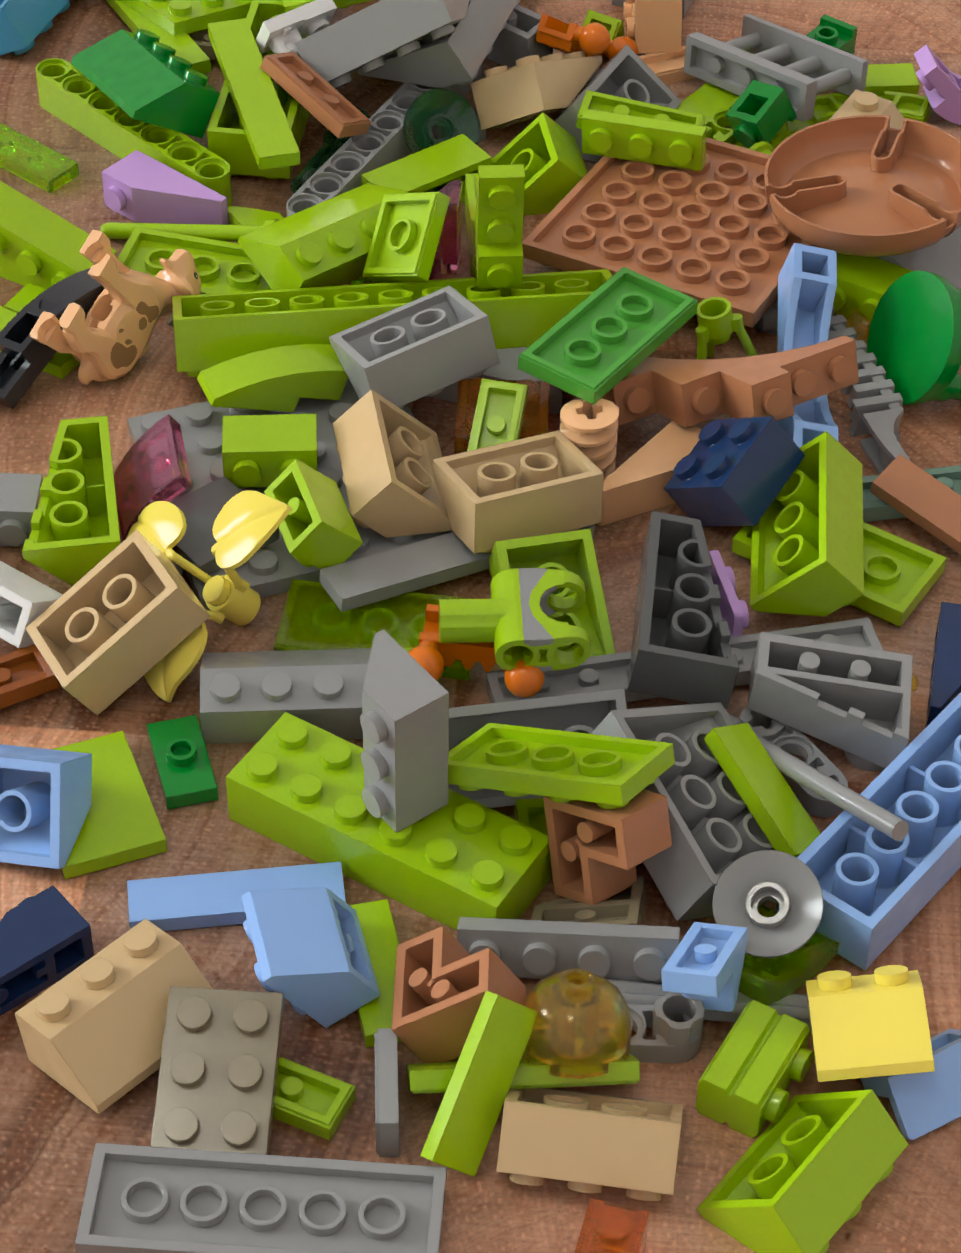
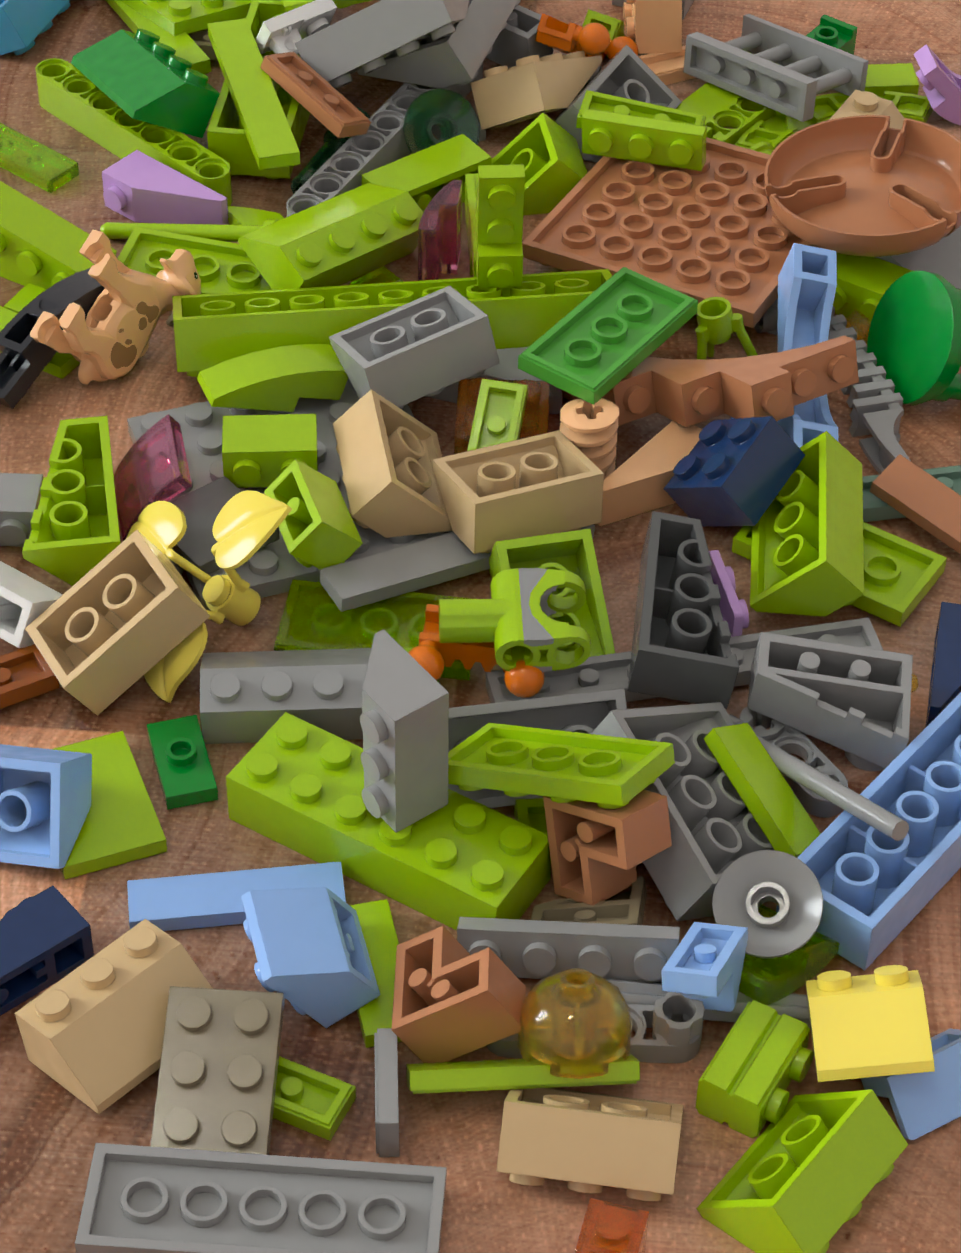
lime tile [363,192,450,282] -> none
lime tile [420,990,539,1177] -> none
green brick [726,80,797,147] -> none

